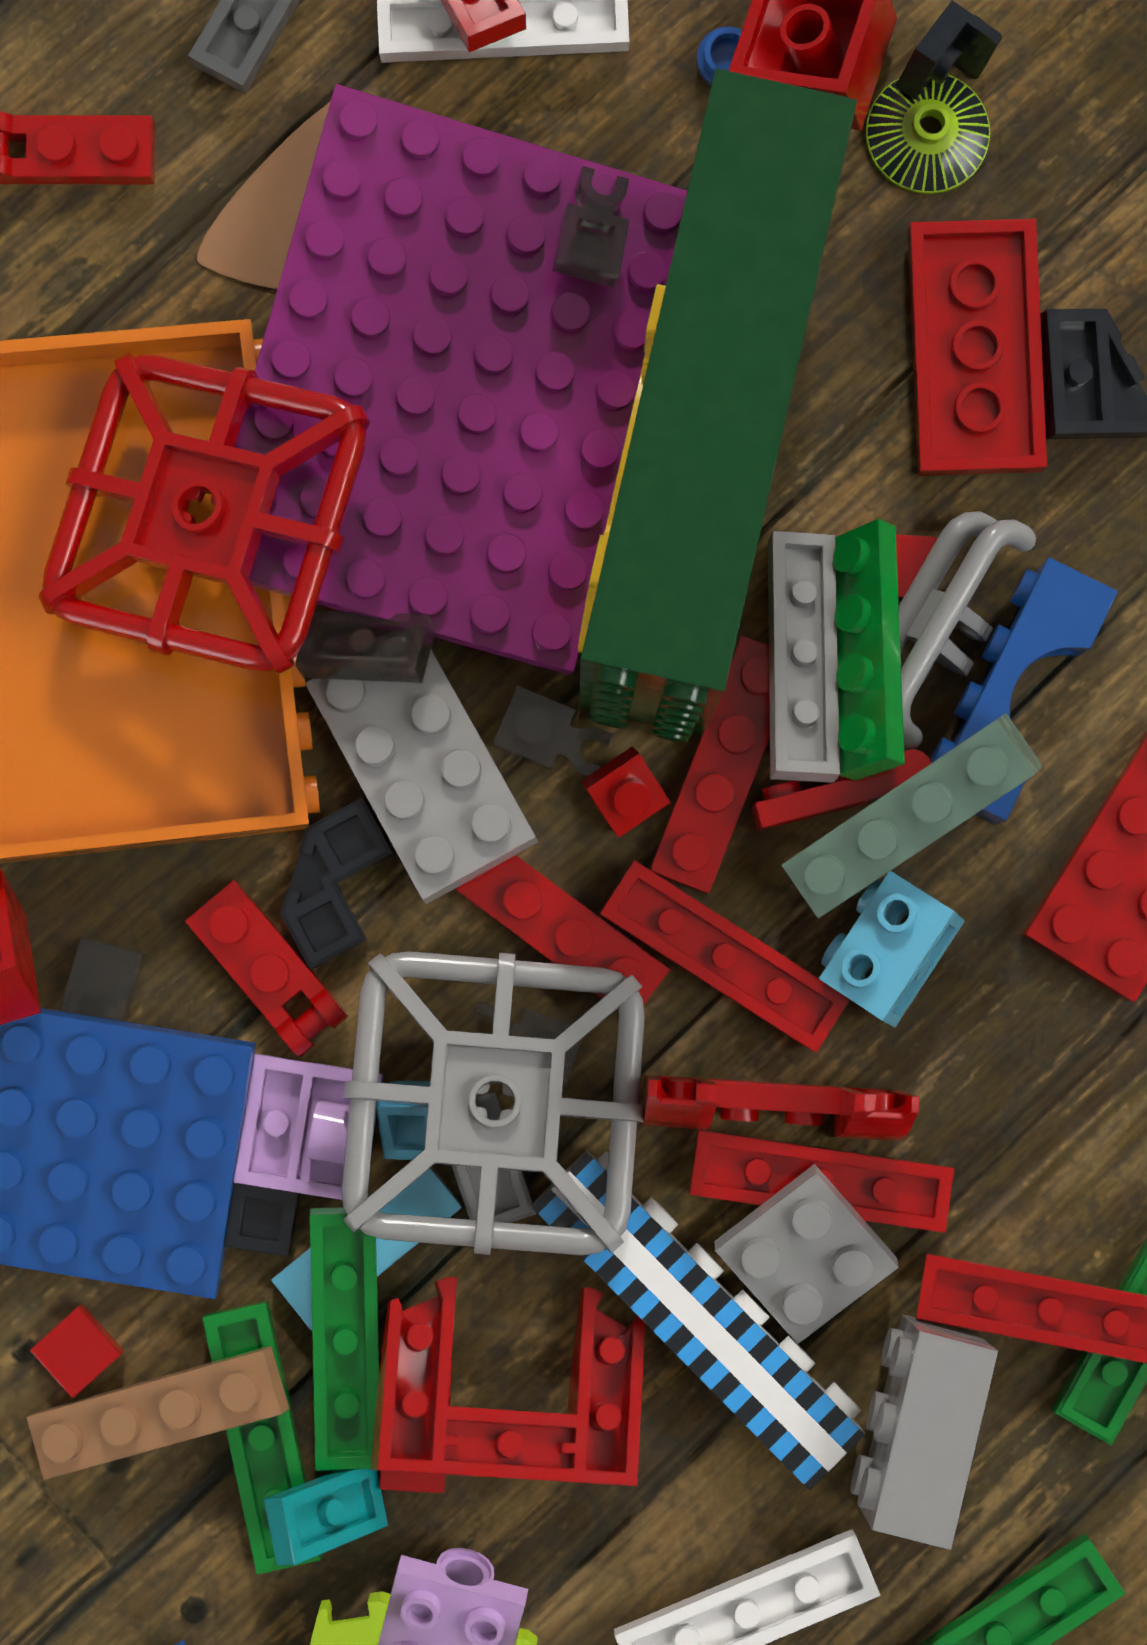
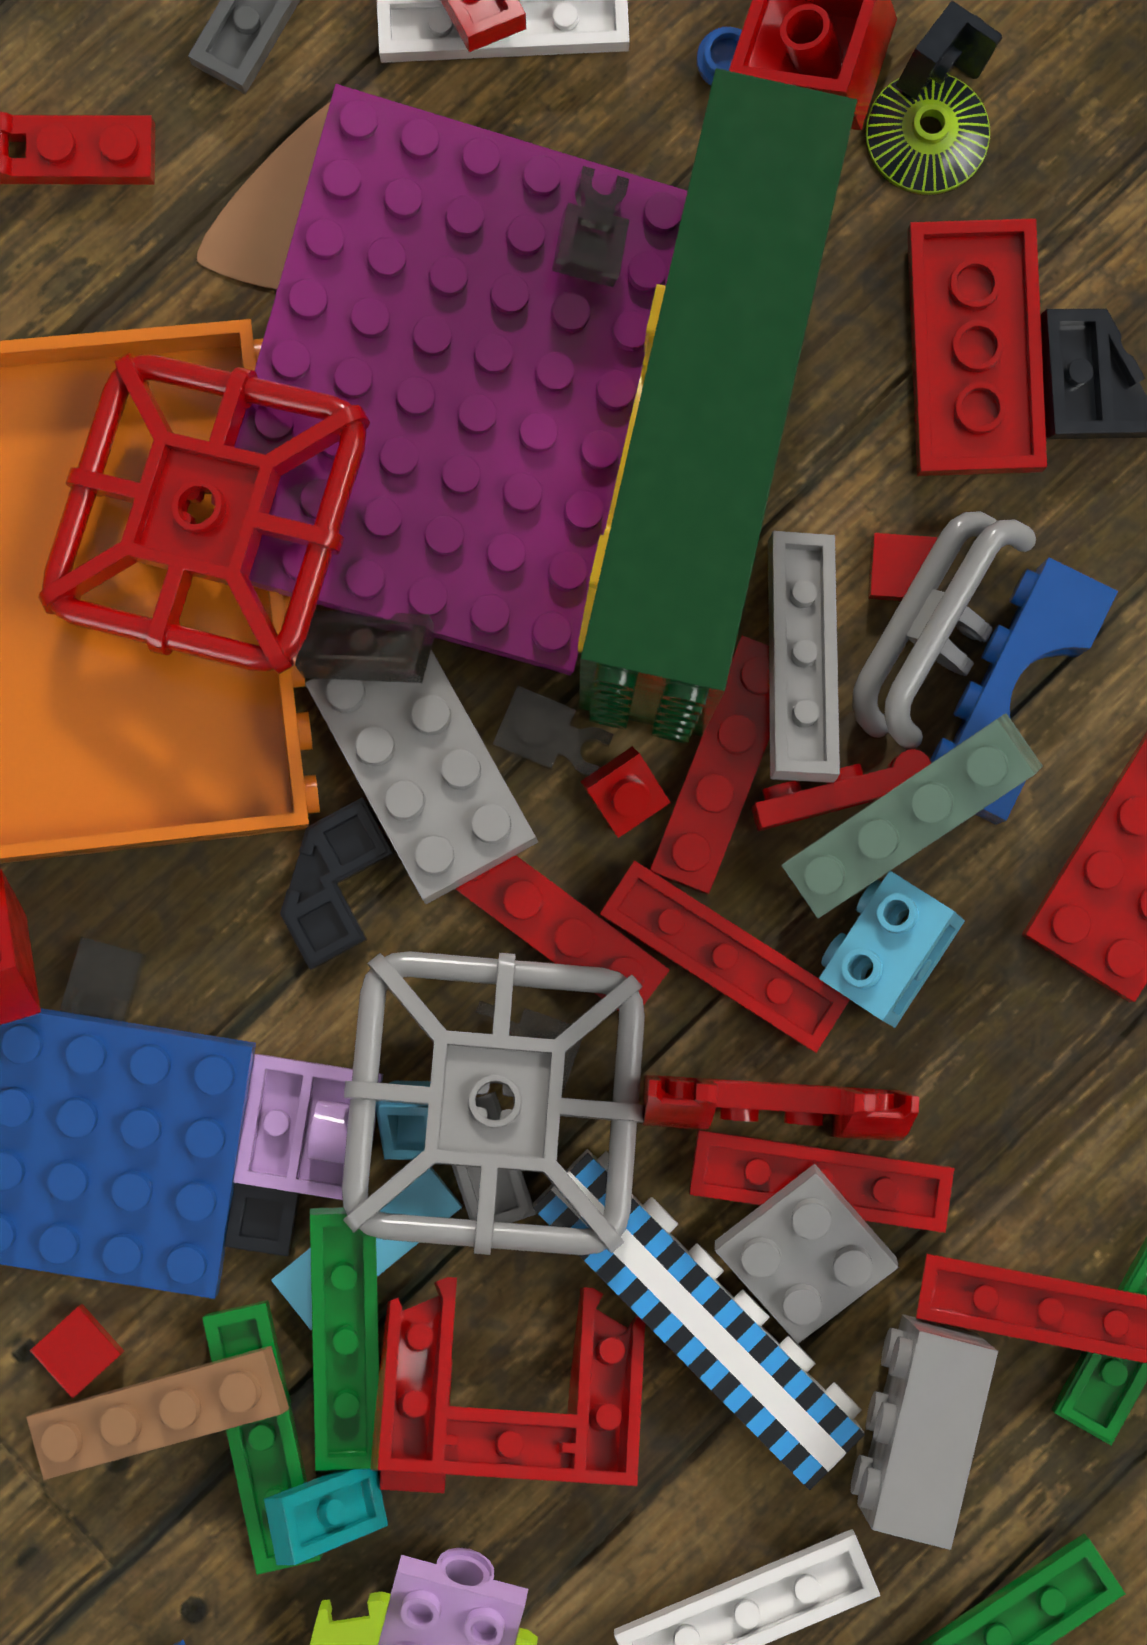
red plate [185,880,349,1058] -> none
green plate [833,518,905,781] -> none

